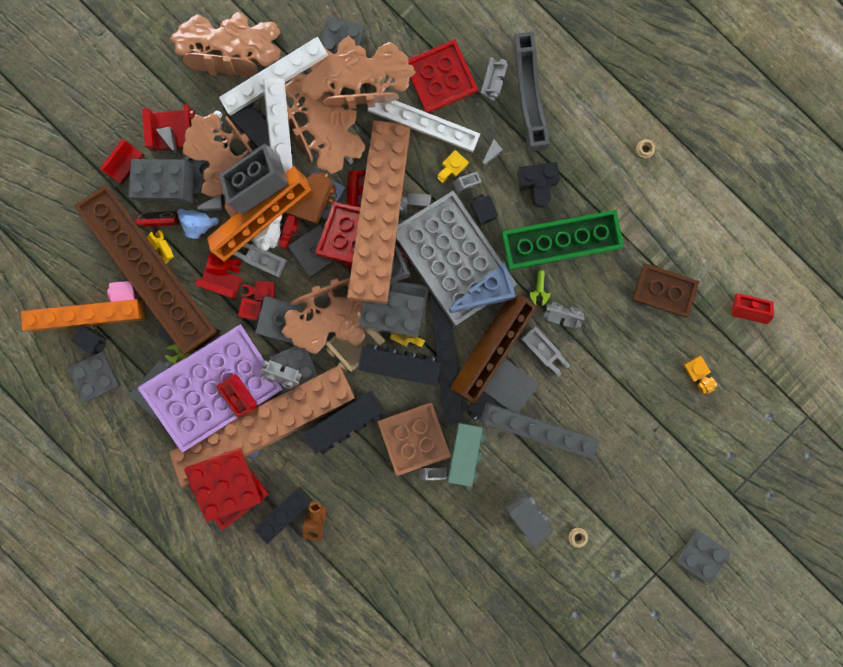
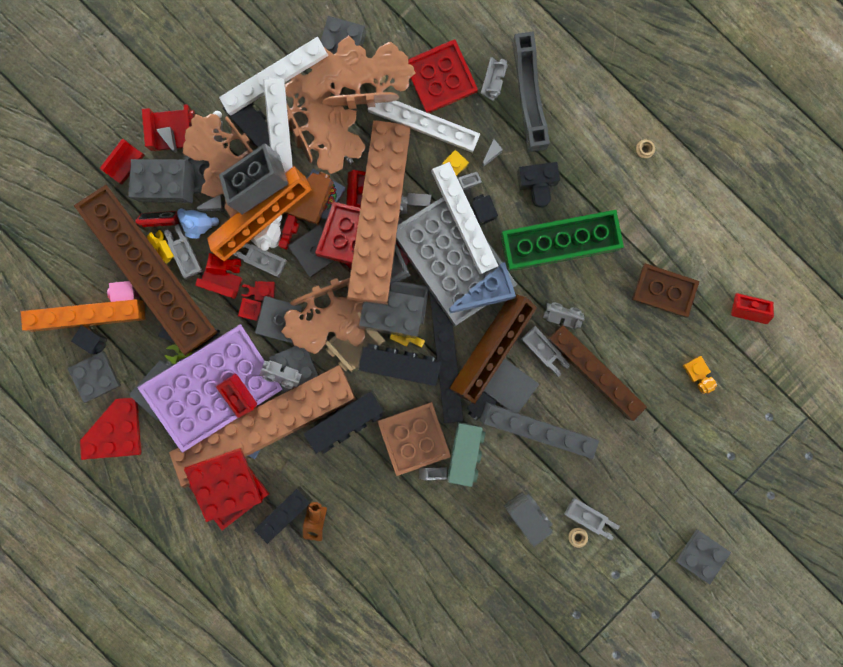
nougat plant [169,11,281,78] -> none
lime bar [529,270,550,306] -> none
none -> red plate [80,398,141,460]
none -> light grey hinge [164,224,203,279]
none -> white plate [431,162,498,274]
none -> reddish brown brick [548,325,647,421]
none -> light grey hinge [564,497,620,541]

